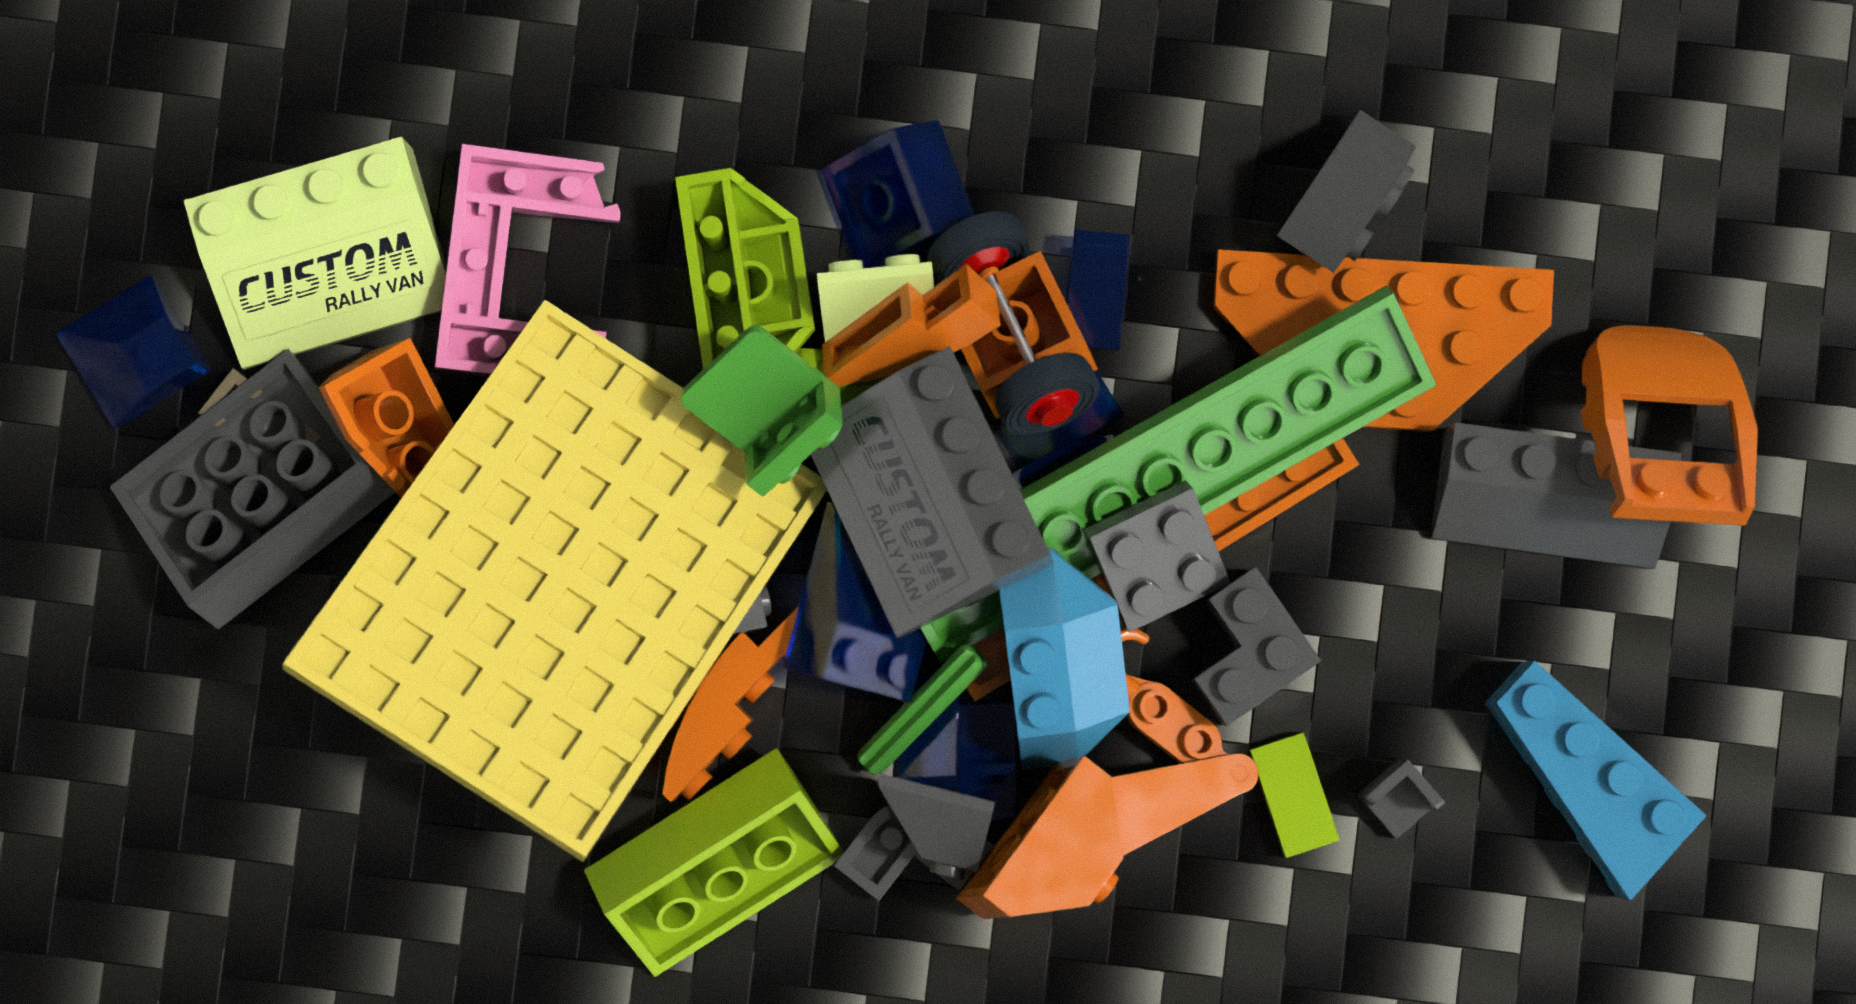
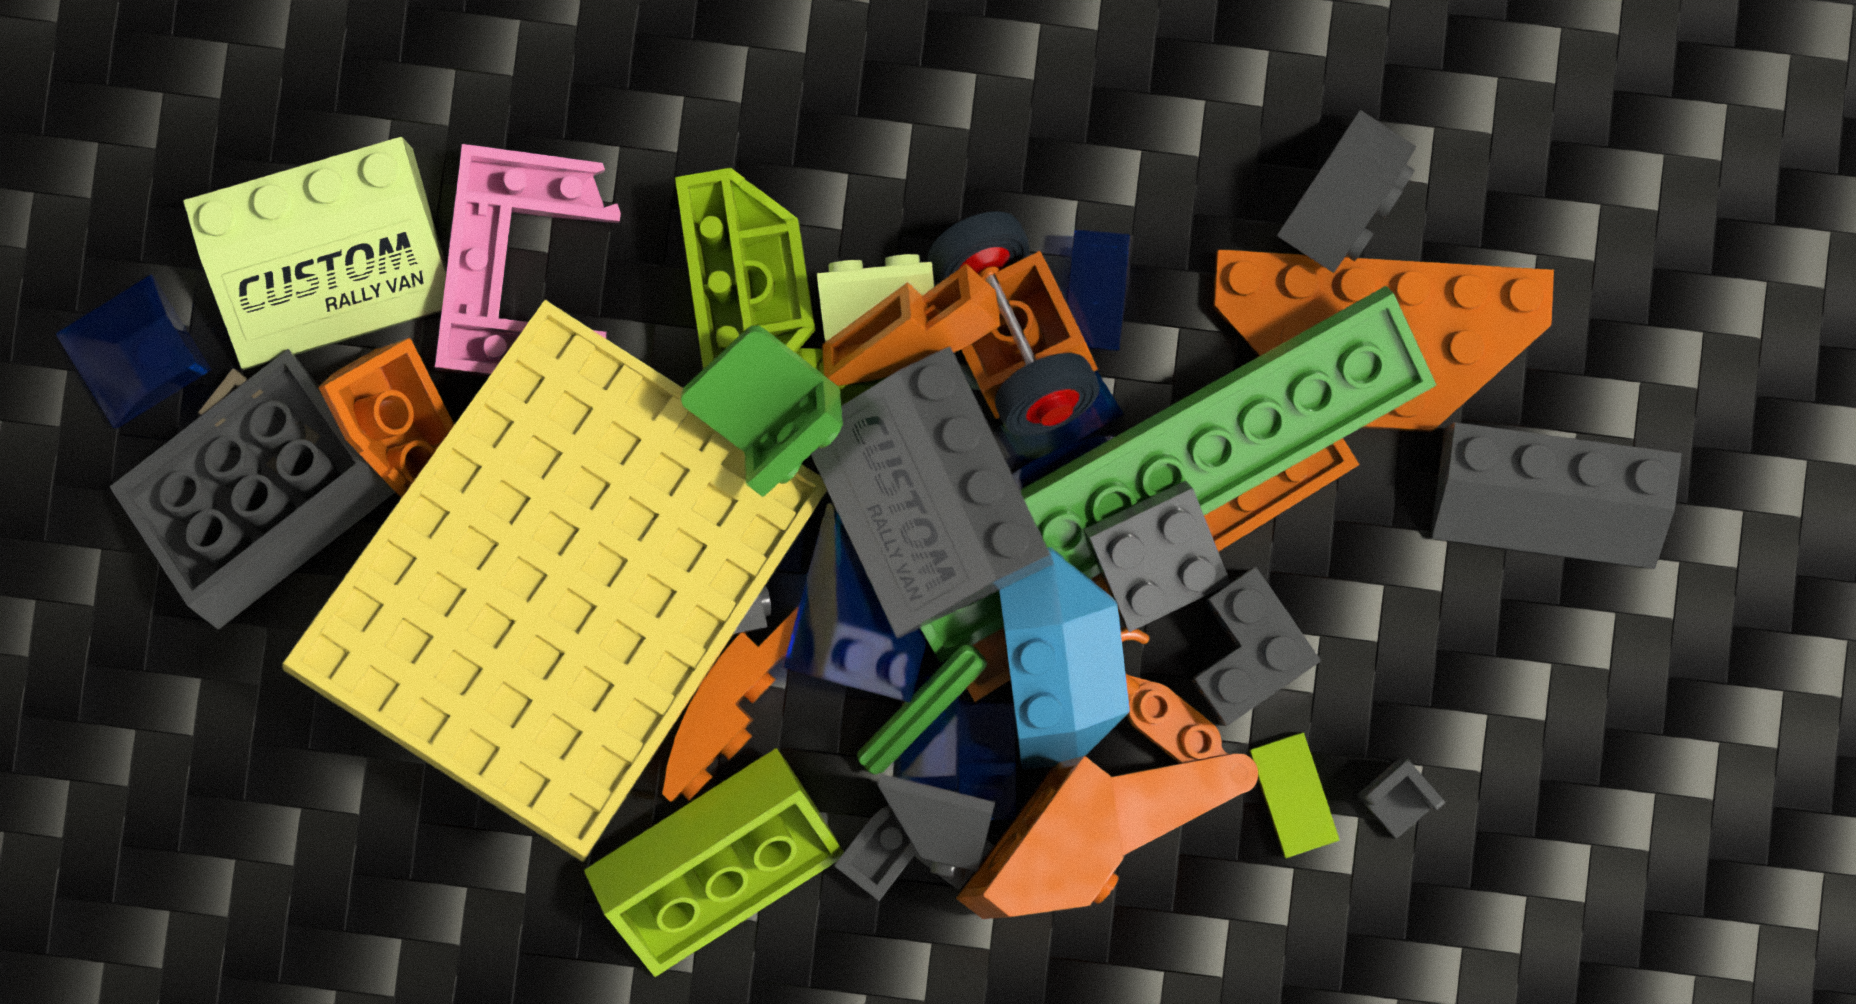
clear blue slope [821,120,974,269] -> none
dark azure wedge [1485,661,1707,901] -> none
orange slope [1581,325,1758,526] -> none

